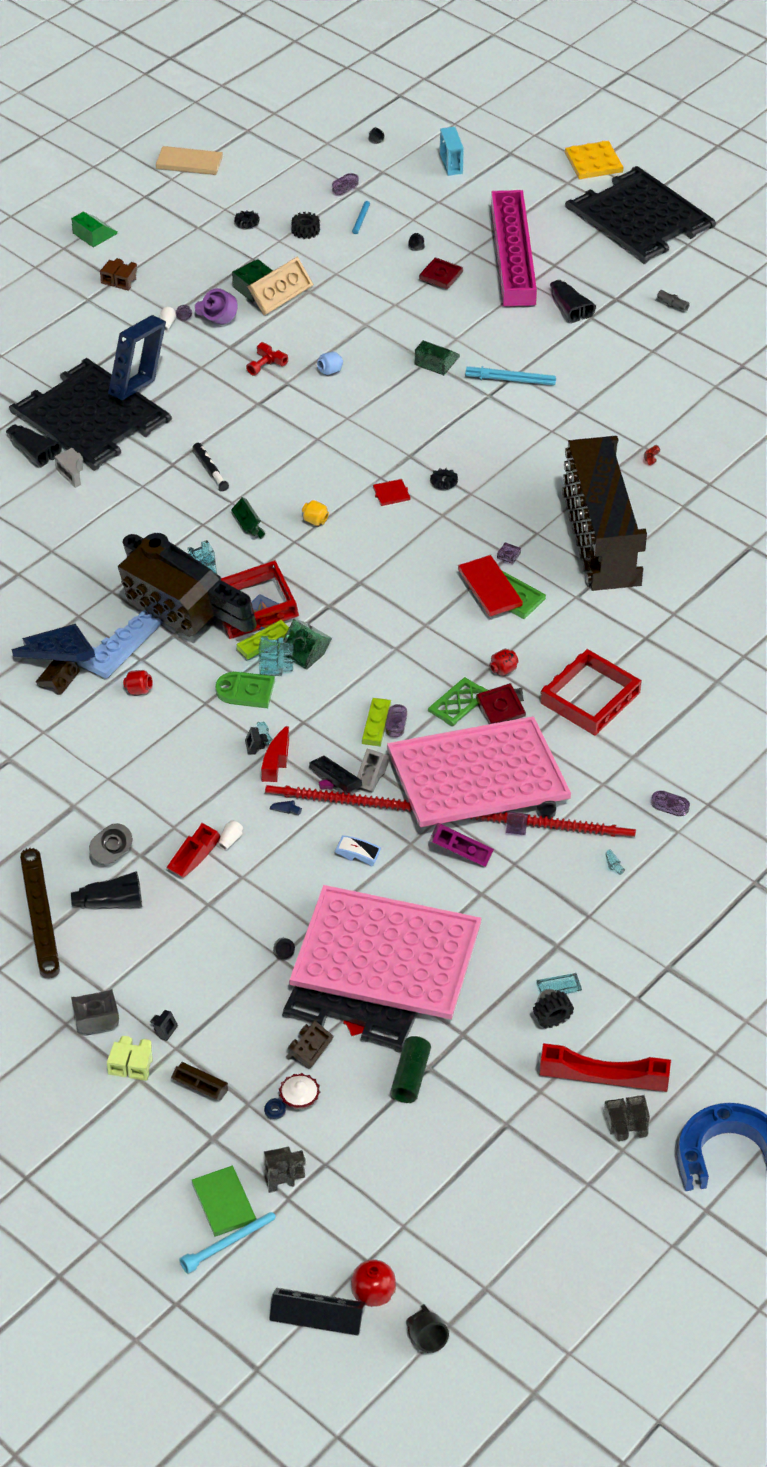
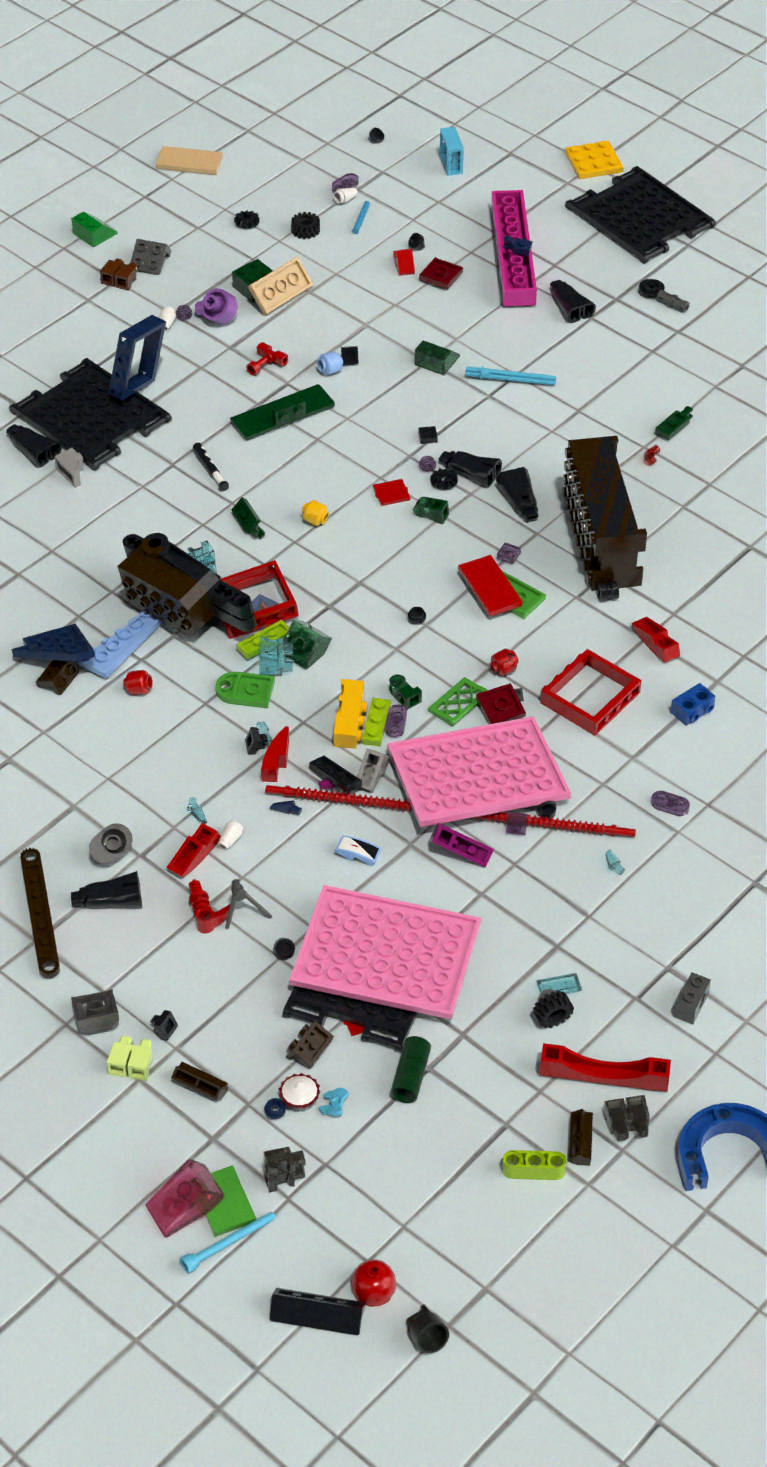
none -> dark grey bracket [130,239,171,275]
none -> clear pink slope [145,1159,225,1237]
none -> clear light blue bar [186,797,207,824]
none -> red piece [189,879,230,934]
none -> dark grey plant [225,879,272,929]
none -> dark green bracket [230,384,335,440]
none -> medium azure piece [319,1088,349,1116]
none -> white cone [333,187,357,204]
none -> yellow wedge [333,679,368,749]
none -> black tile [341,346,358,364]
none -> dark green leg [389,674,422,710]
none -> red slope [393,249,415,276]
none -> black plate [408,607,426,623]
none -> leg [413,497,449,524]
none -> black tile [418,426,438,444]
none -> clear purple plate [419,456,436,472]
none -> black piece [439,451,502,488]
none -> black piece [496,467,539,521]
none -> lime beam [502,1150,567,1180]
none -> dark blue plate [503,236,533,256]
none -> dark brown piece [569,1109,593,1166]
none -> black wheel [597,581,619,601]
none -> red slope [632,617,680,662]
none -> black gear [639,279,665,298]
none -> dark green plate [655,406,693,440]
none -> blue brick [670,683,715,726]
none -> dark grey brick [674,972,711,1025]

